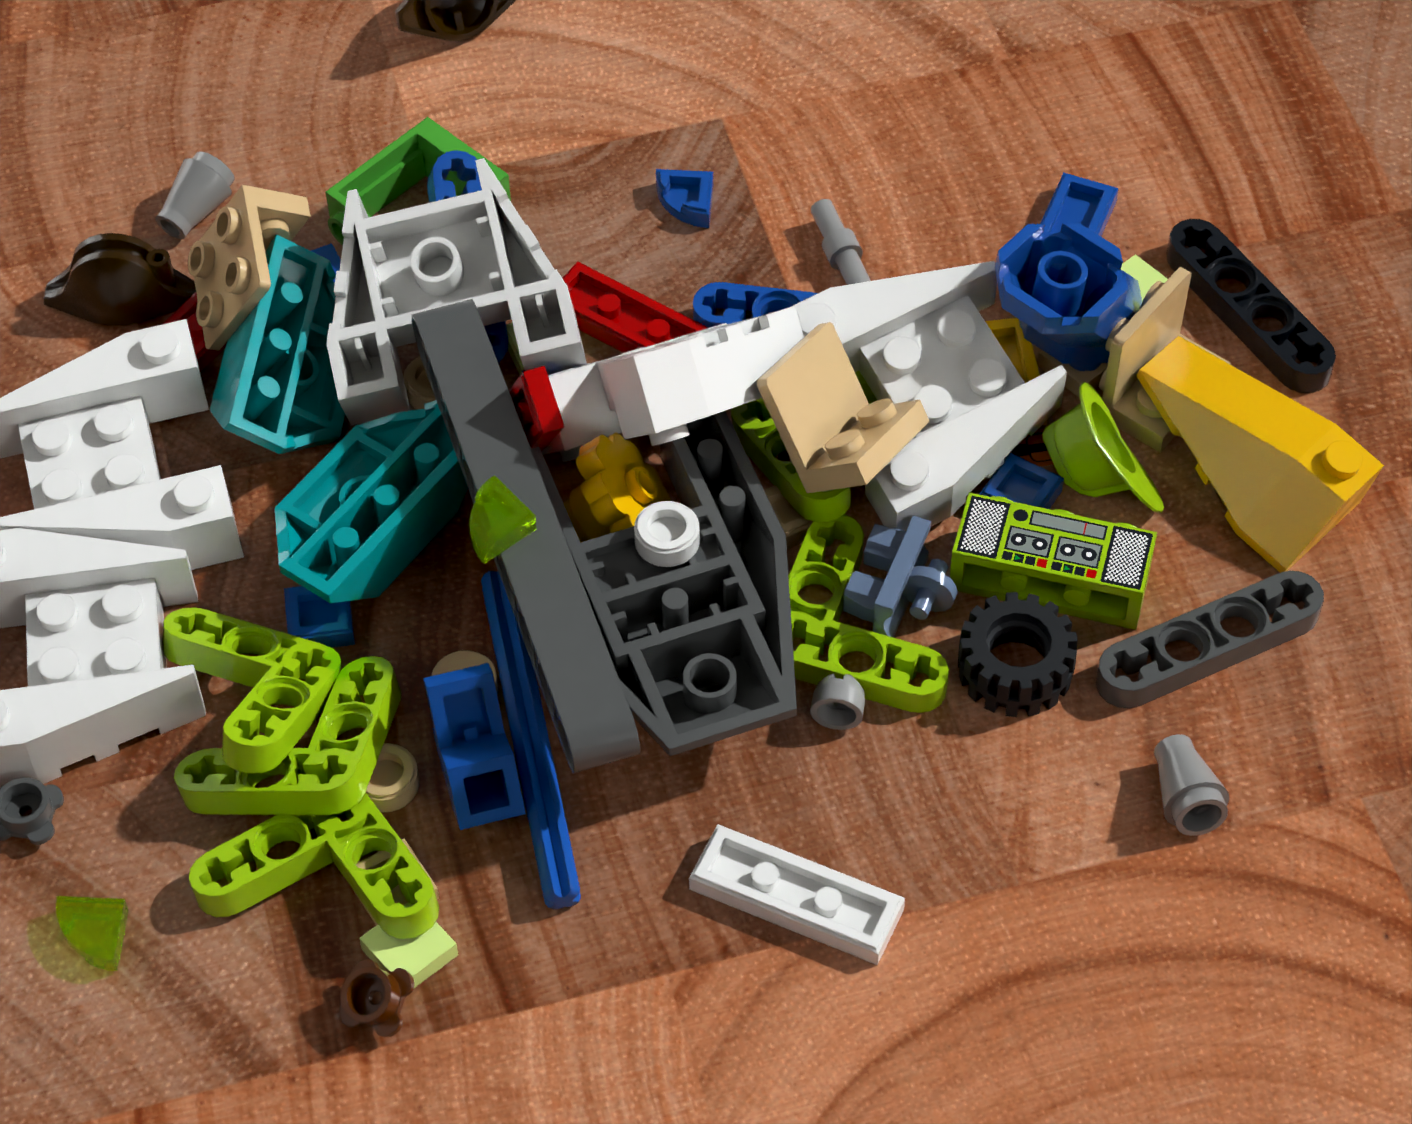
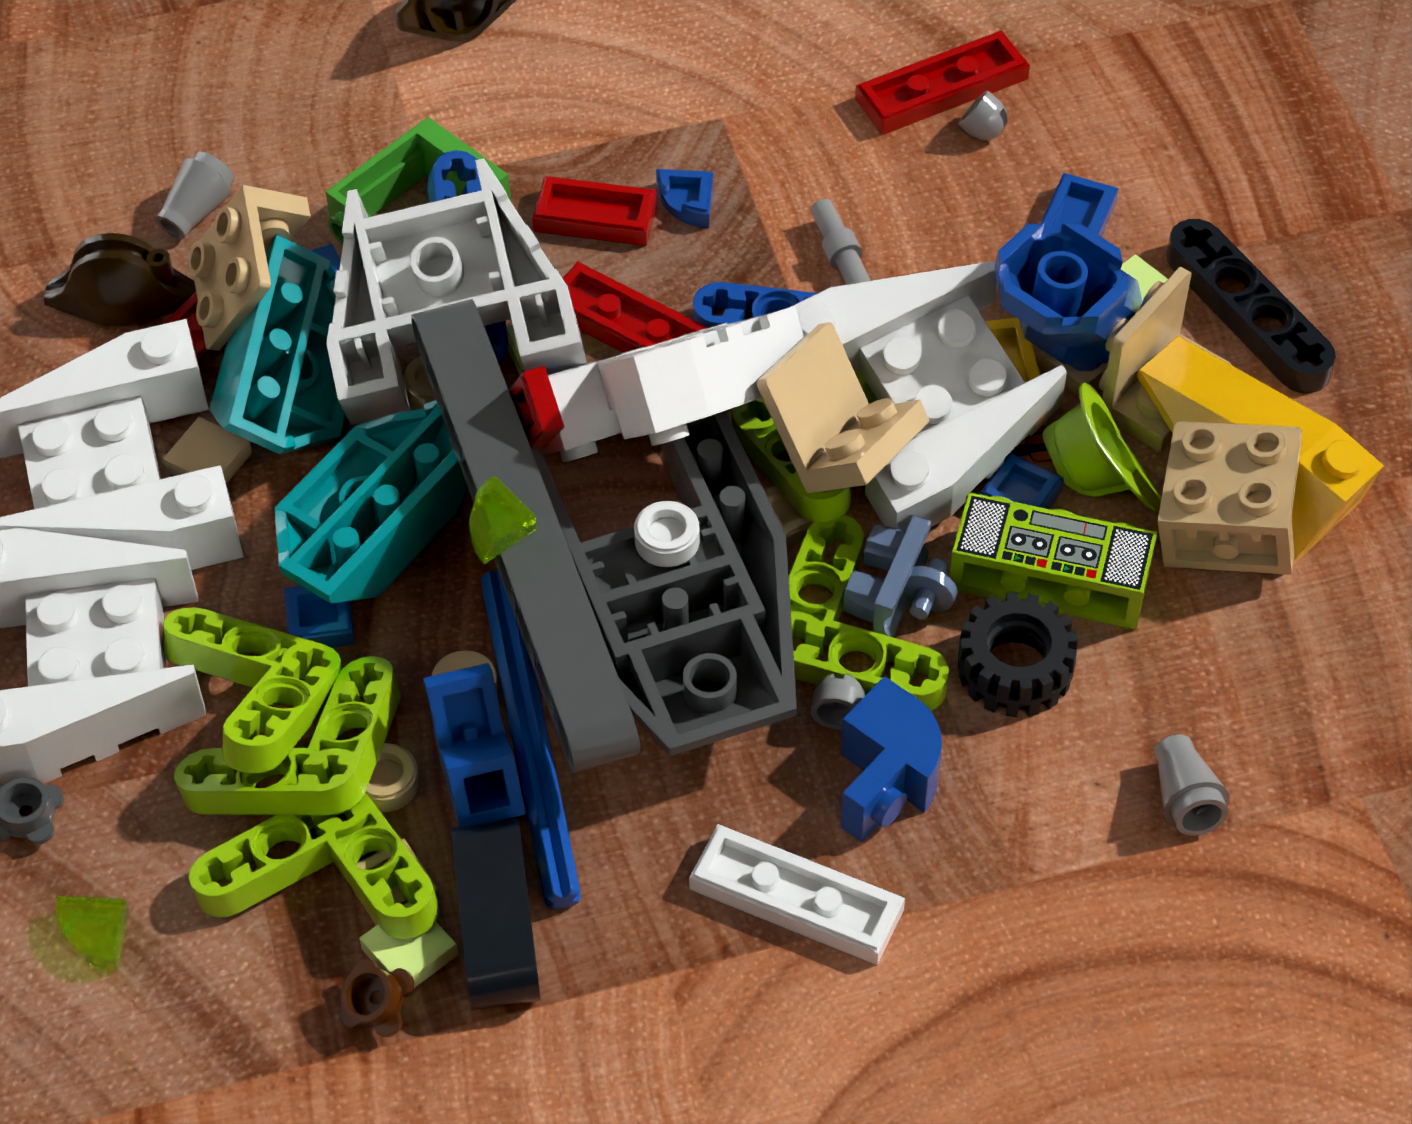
yellow plant [563,432,670,543] -> none
dark grey beam [1096,571,1324,708] -> none
none -> tan tile [163,417,252,484]
none -> black beam [451,819,541,1010]
none -> red tile [532,176,658,246]
none -> blue brick [841,676,942,842]
none -> red tile [855,30,1030,135]
none -> light grey hinge [958,90,1008,141]
none -> tan bracket [1158,421,1302,575]

